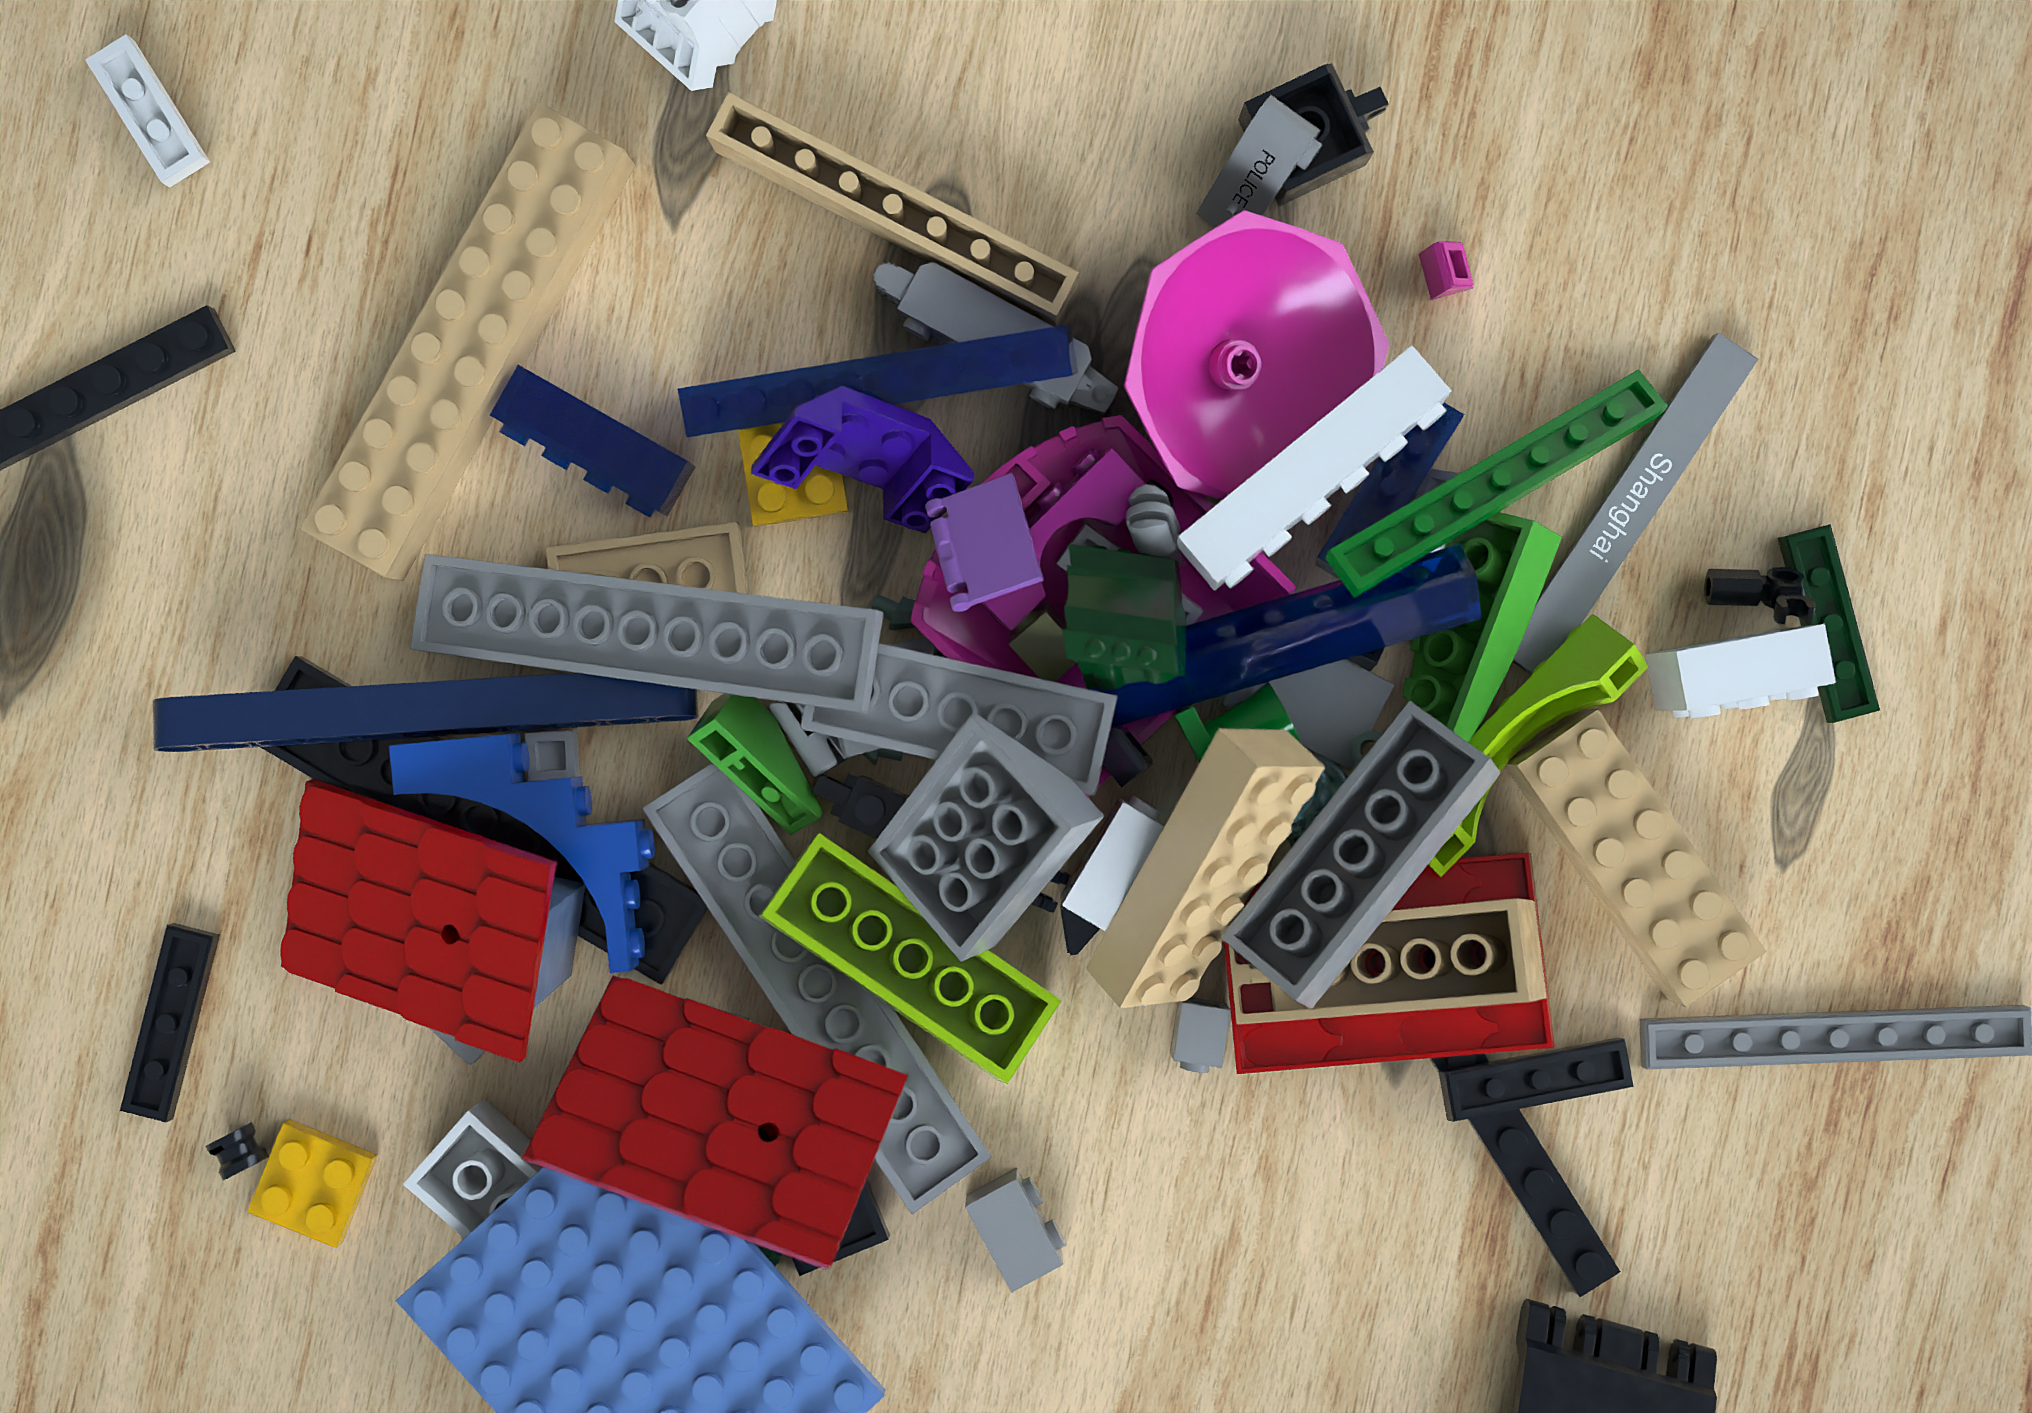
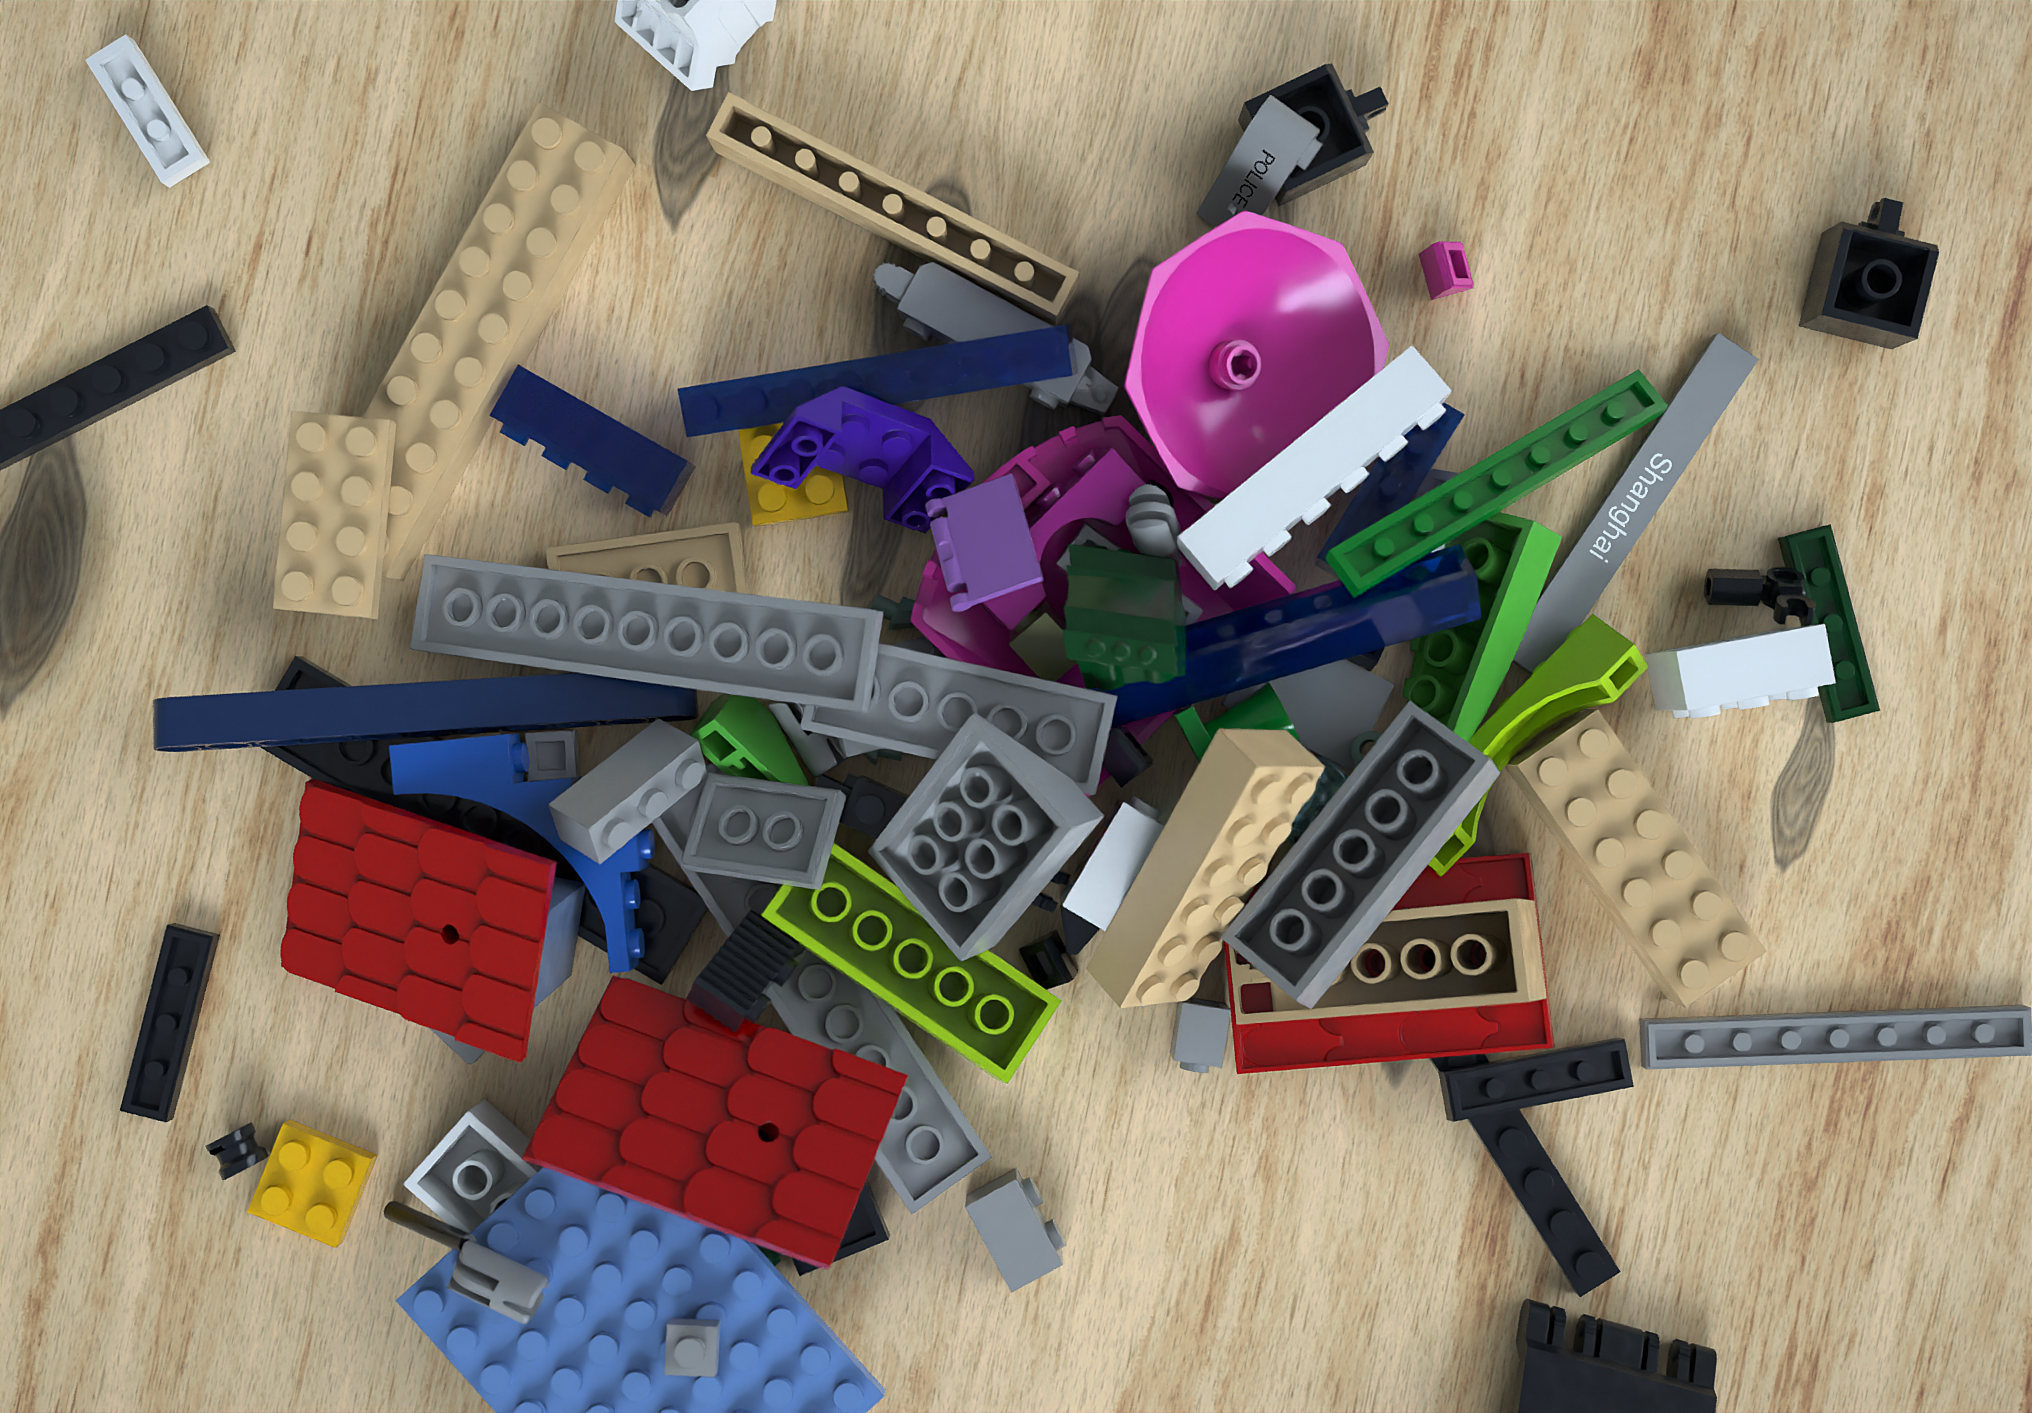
none -> tan plate [272,411,397,619]
none -> black bar [384,1201,477,1252]
none -> light grey arm [447,1240,549,1324]
none -> light grey brick [548,718,707,864]
none -> light grey plate [664,1318,720,1377]
none -> light grey tile [680,773,846,890]
none -> black brick [687,909,800,1032]
none -> black slope [1019,929,1078,990]
none -> black hinge [1798,198,1939,350]

